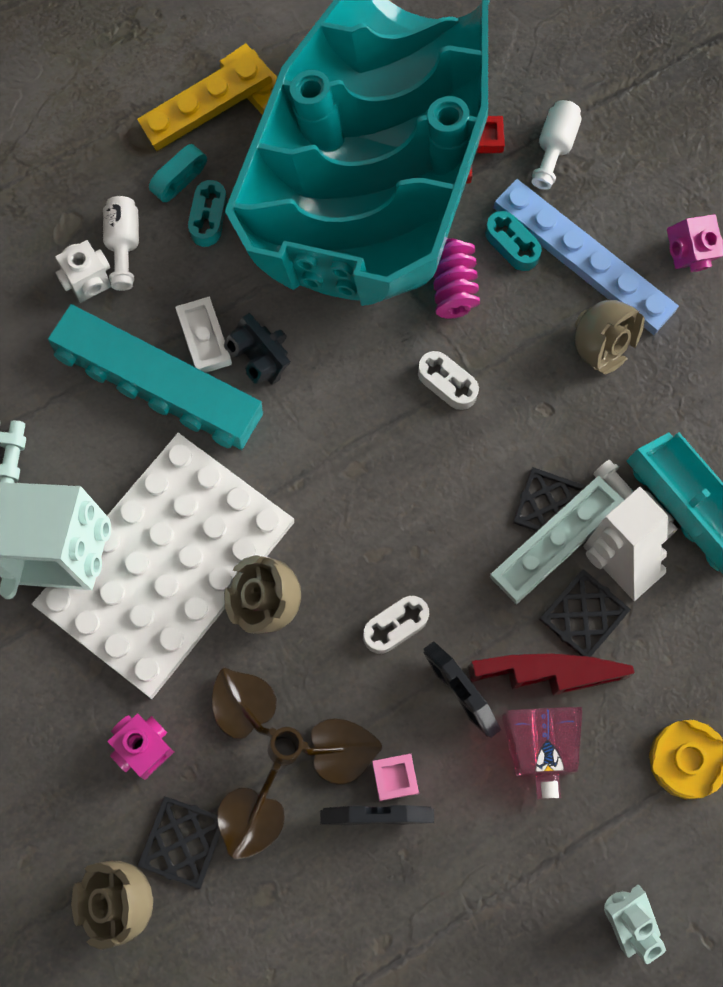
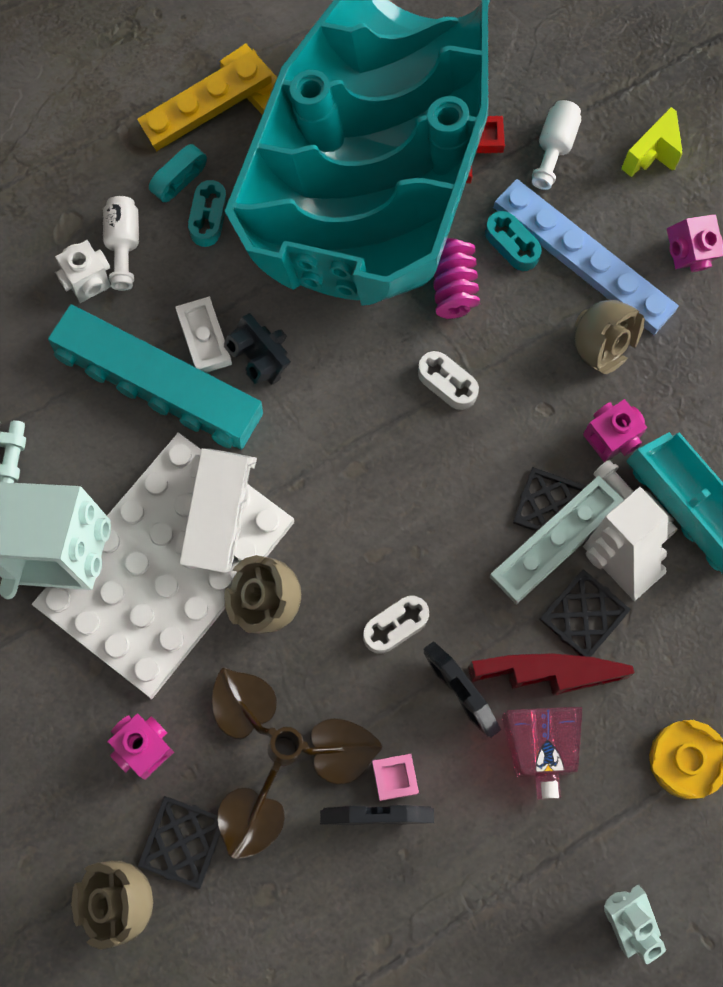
none -> white wedge [176,448,257,573]
none -> dark pink brick [583,399,647,463]
none -> neon yellow slope [621,107,682,177]

